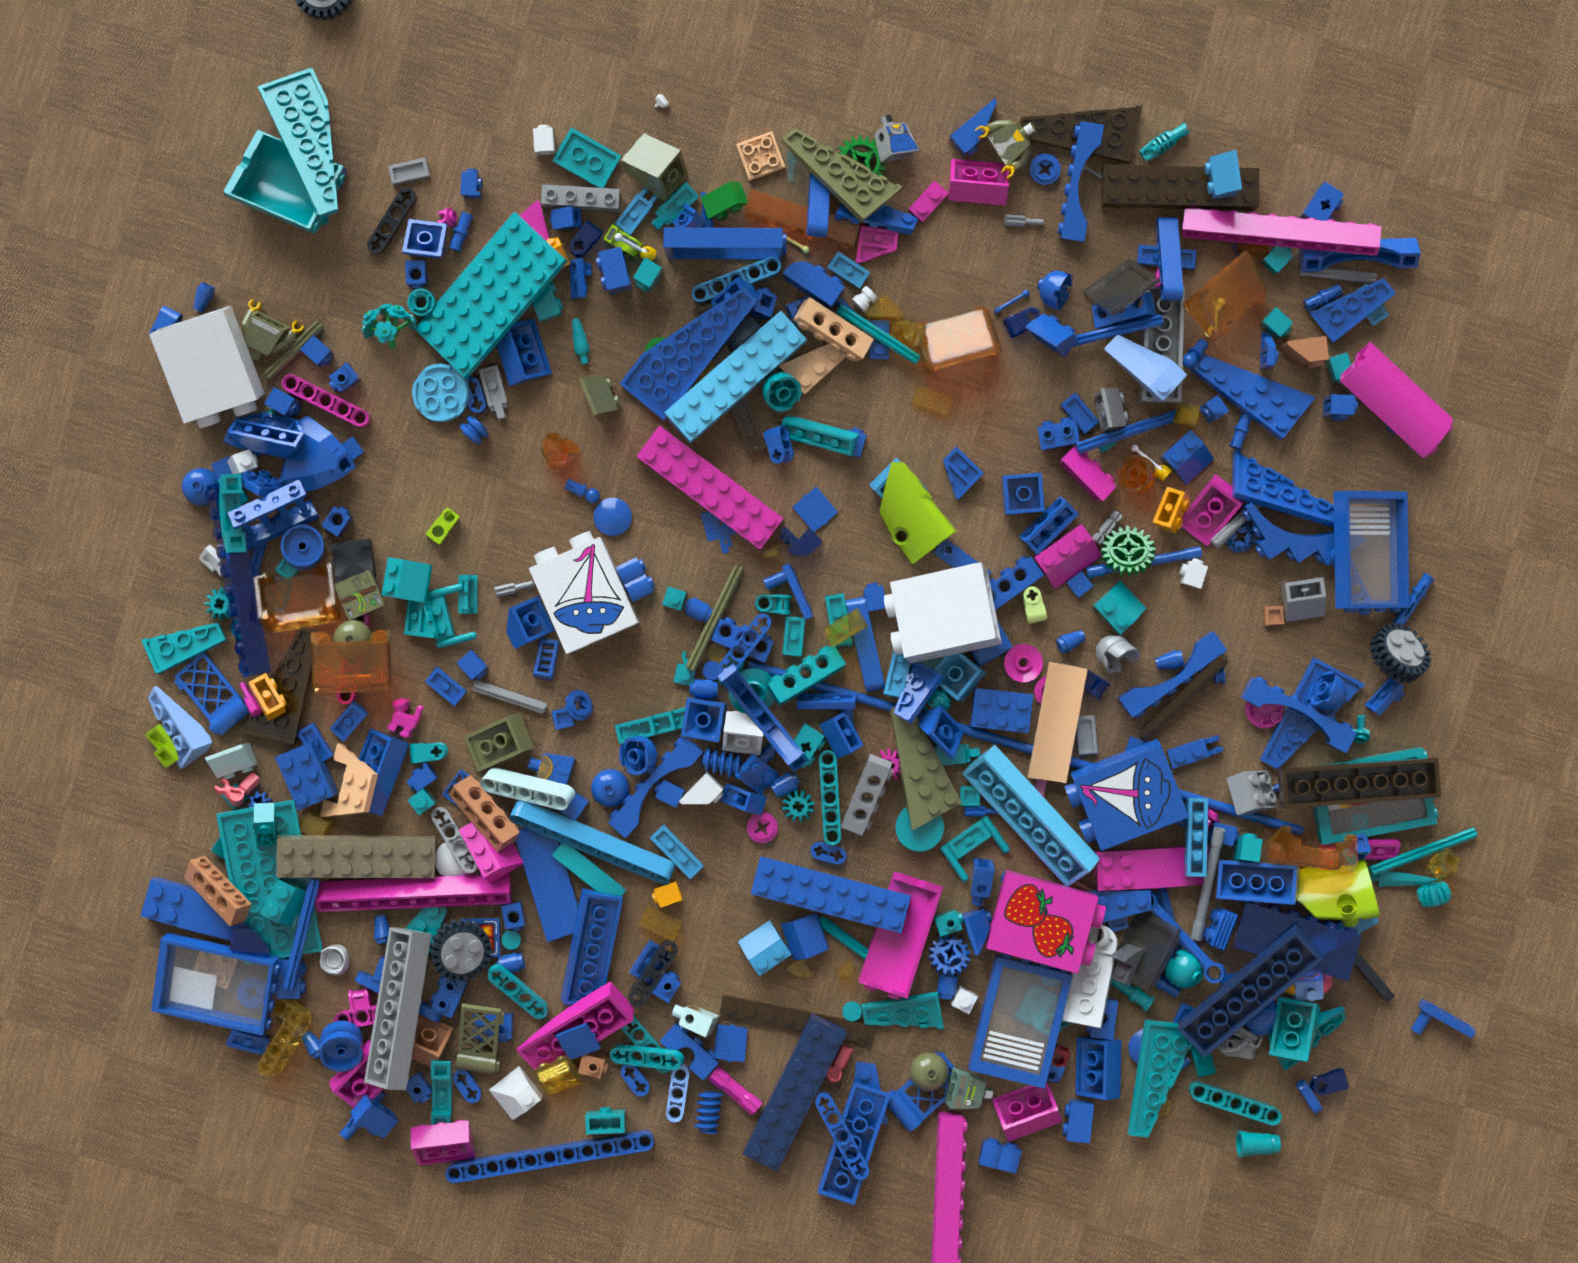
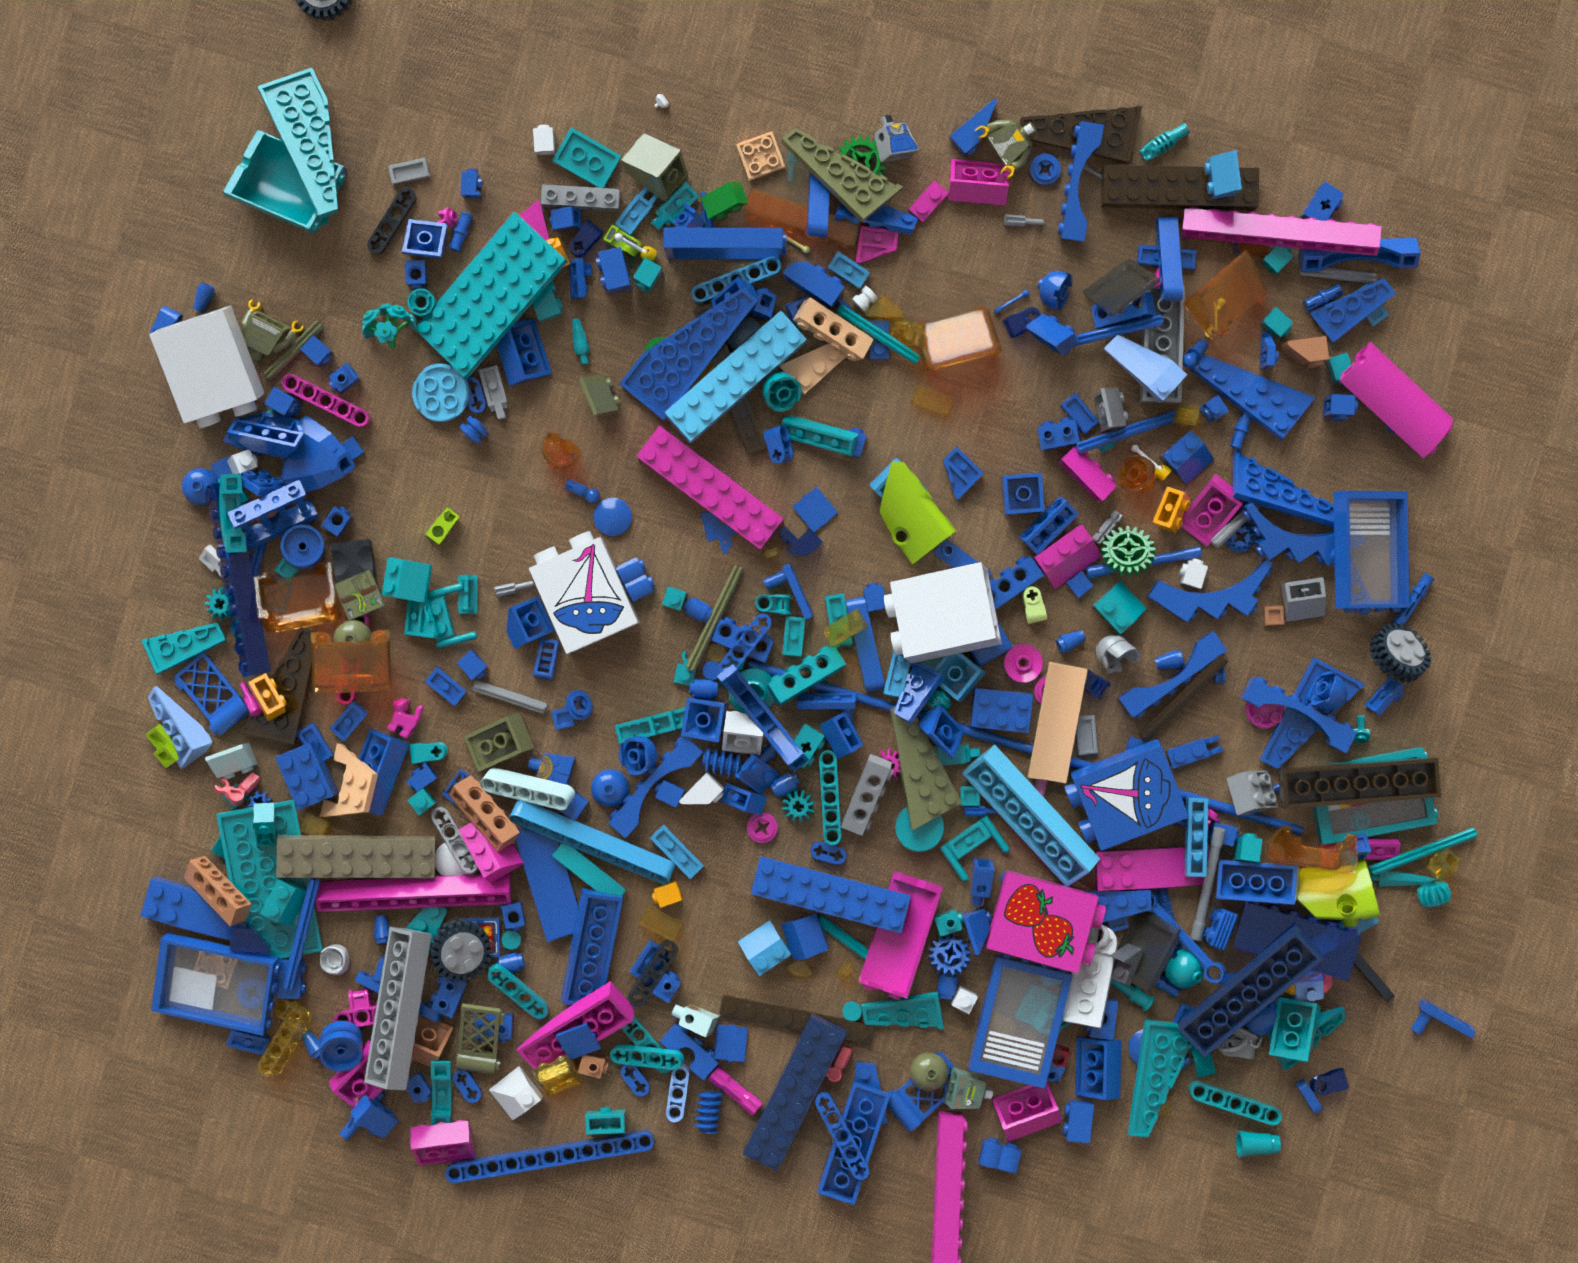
none -> blue arch [1146,559,1273,622]

